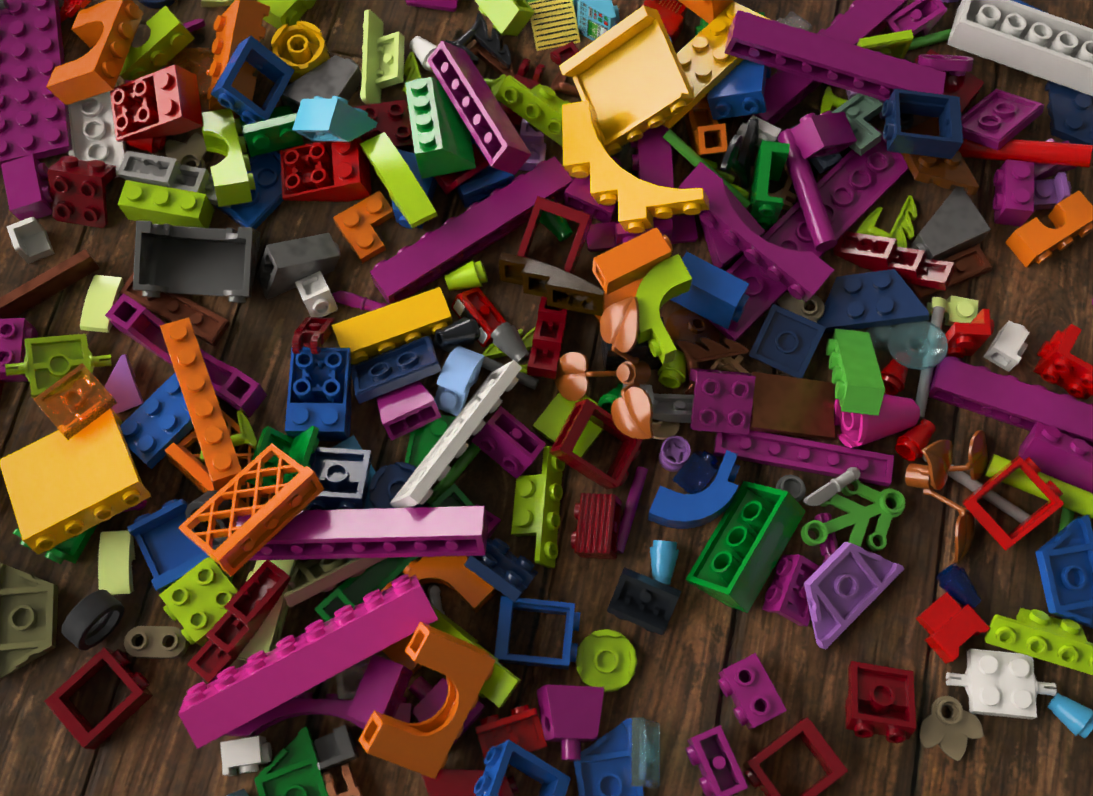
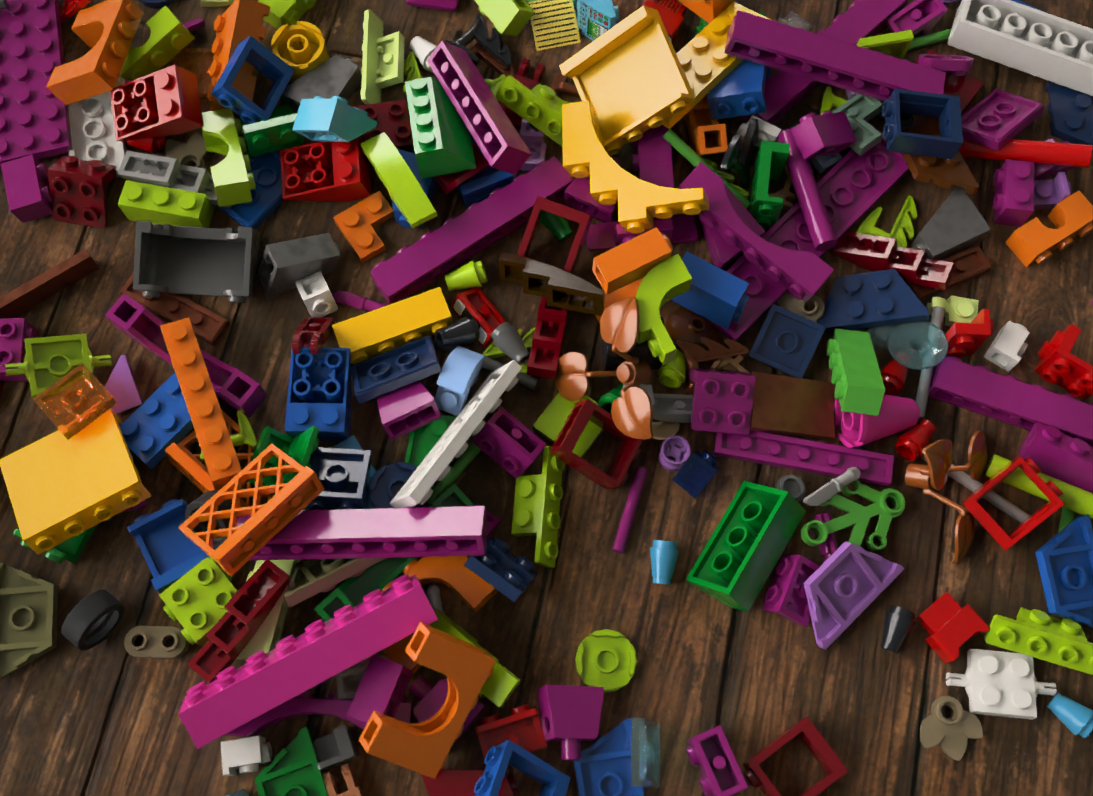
white panel [7,217,55,264] -> none
dark red window [44,647,153,750] -> none
yellowish green slope [80,275,124,333] -> none
yellowish green slope [98,530,135,595] -> none
blue window [494,596,580,670] -> none
dark red tile [550,41,579,65] -> none
dark red brick [571,493,622,560] -> none
black bracket [607,567,681,635] -> none
blue arch [648,450,740,529] -> none
magenta brick [718,653,787,730] -> none
dark red plate [845,661,916,743] -> none
clear blue cone [936,563,982,608] -> none
none -> black cone [880,605,916,654]

